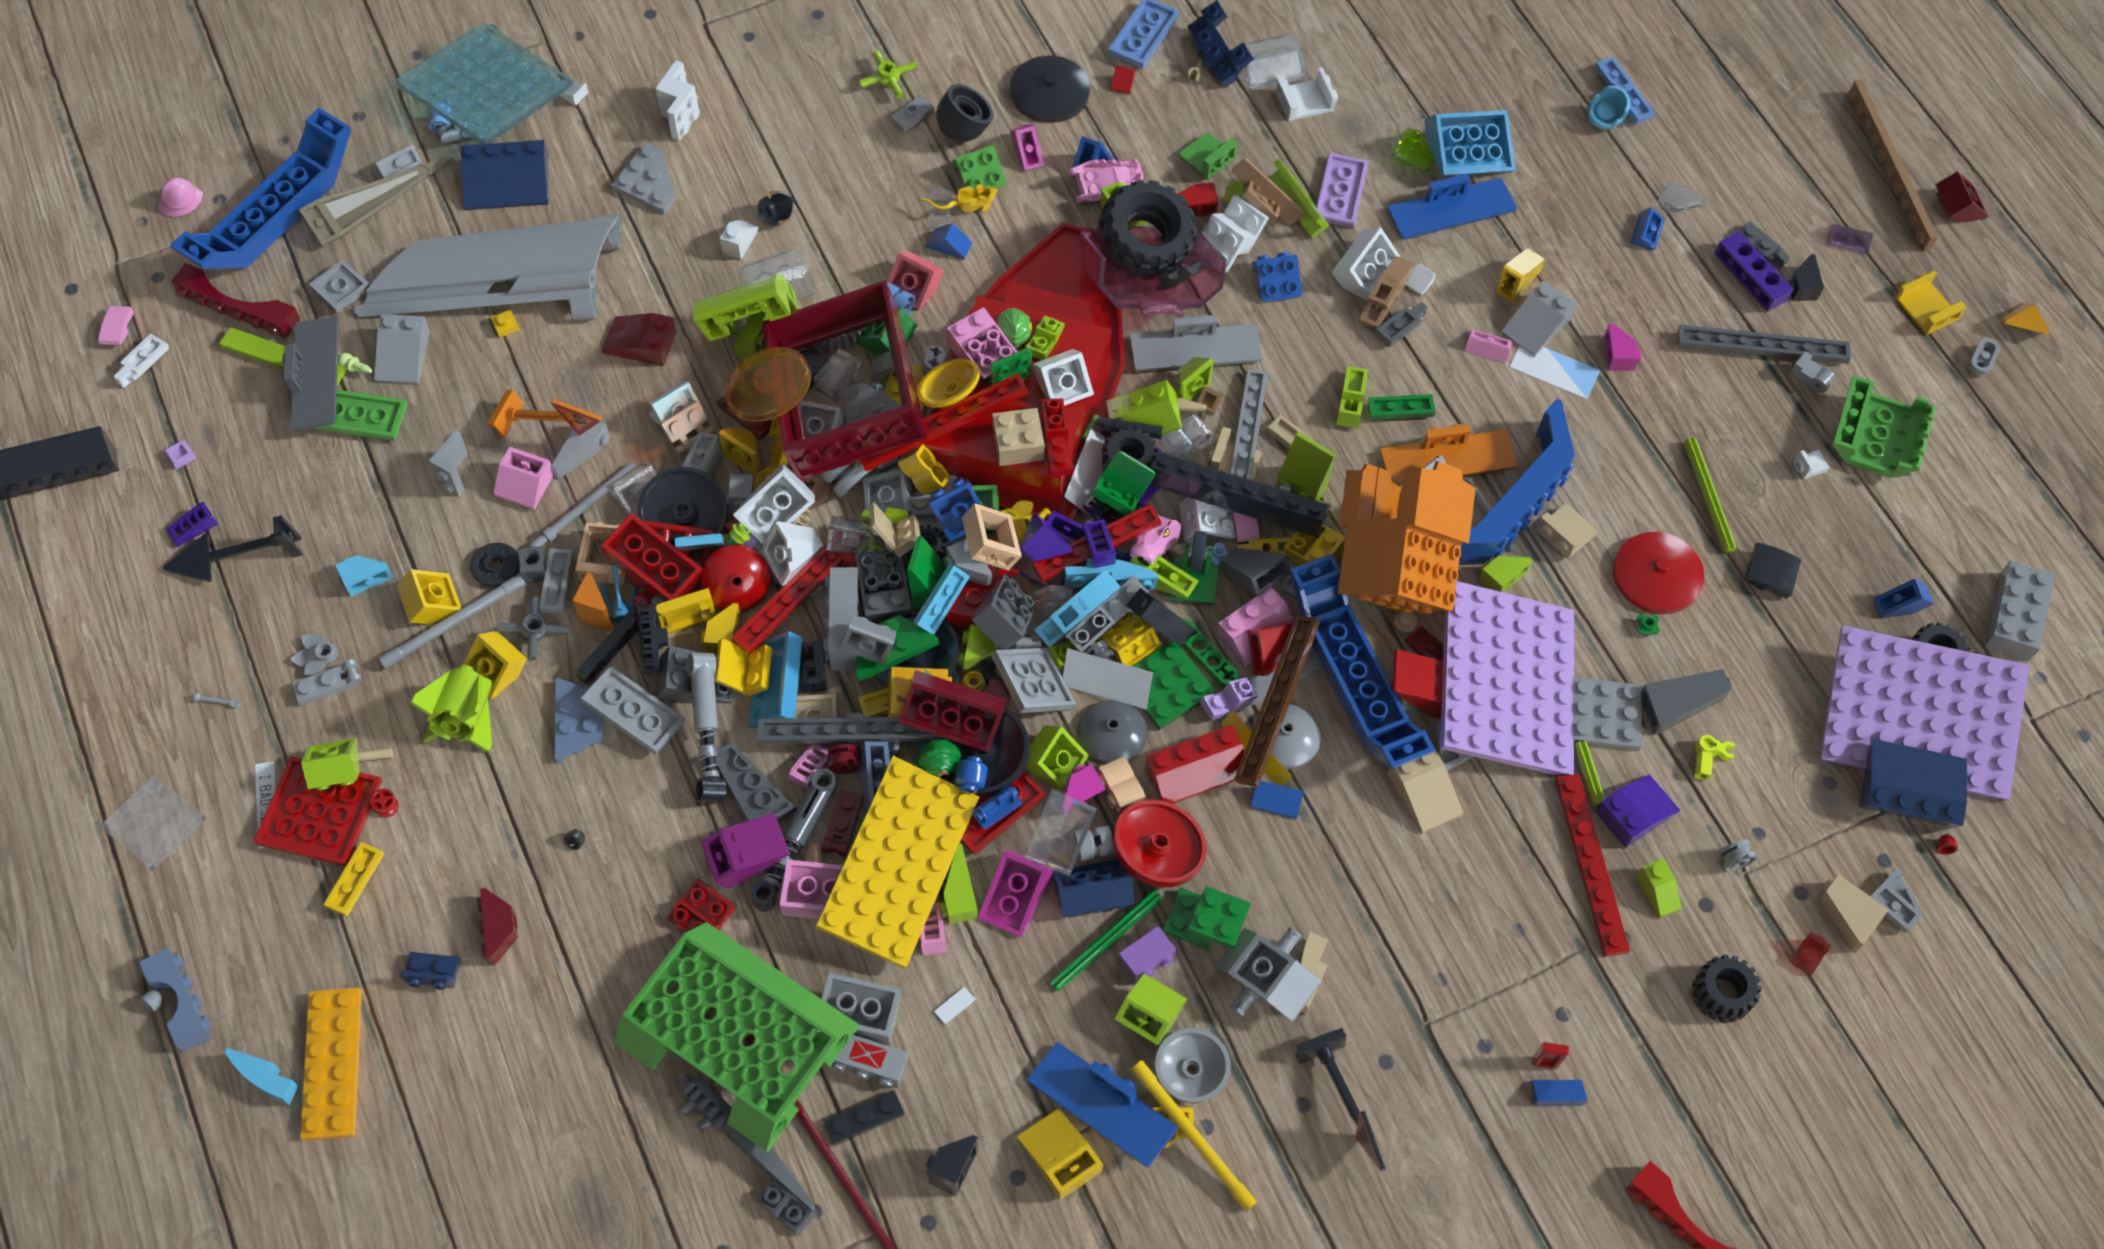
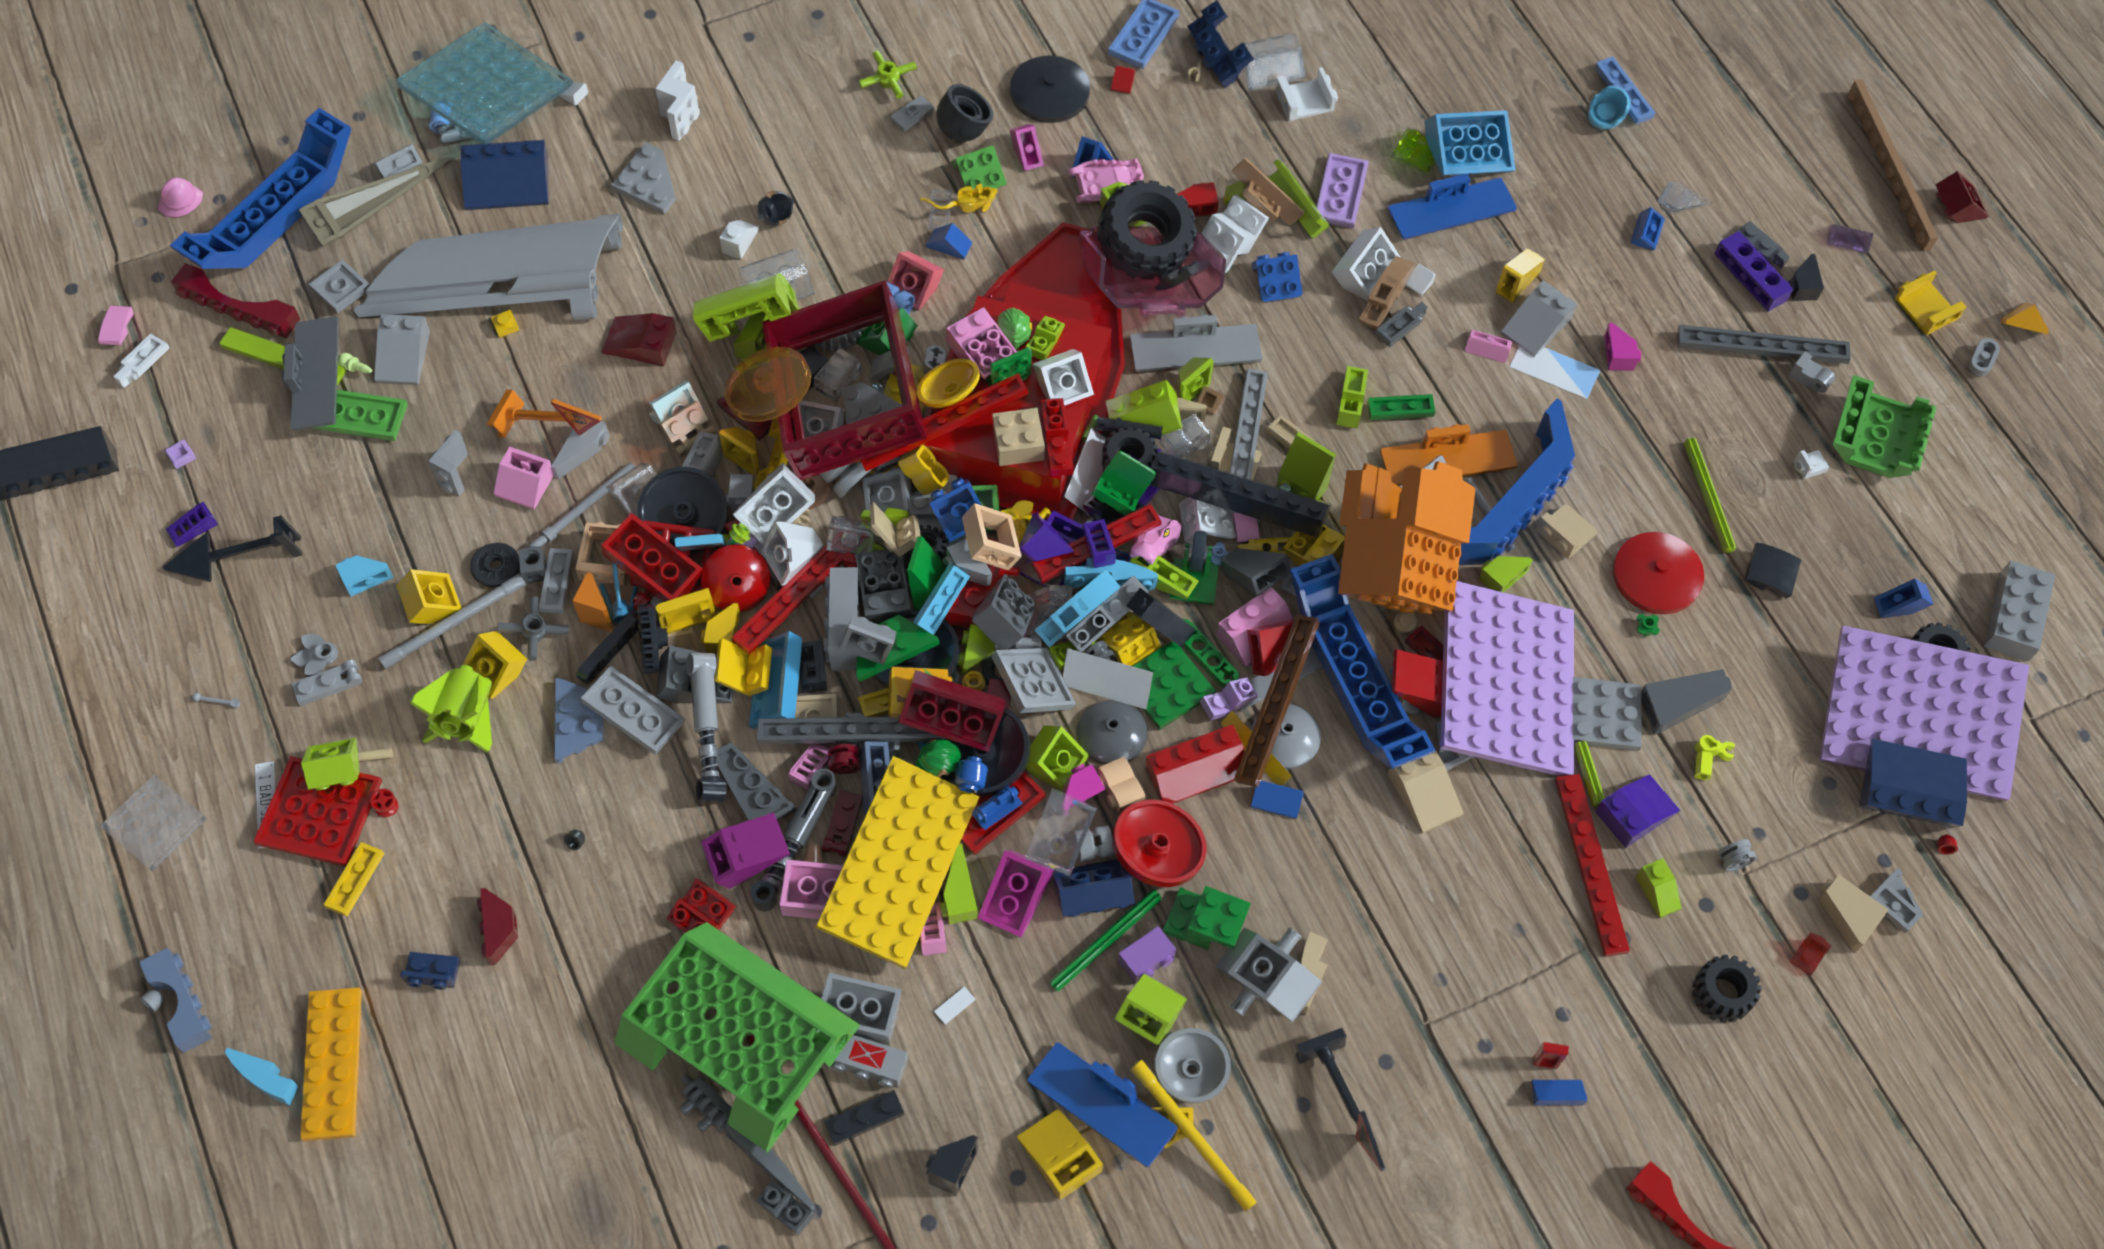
bright green bracket [1179,132,1238,180] -> none

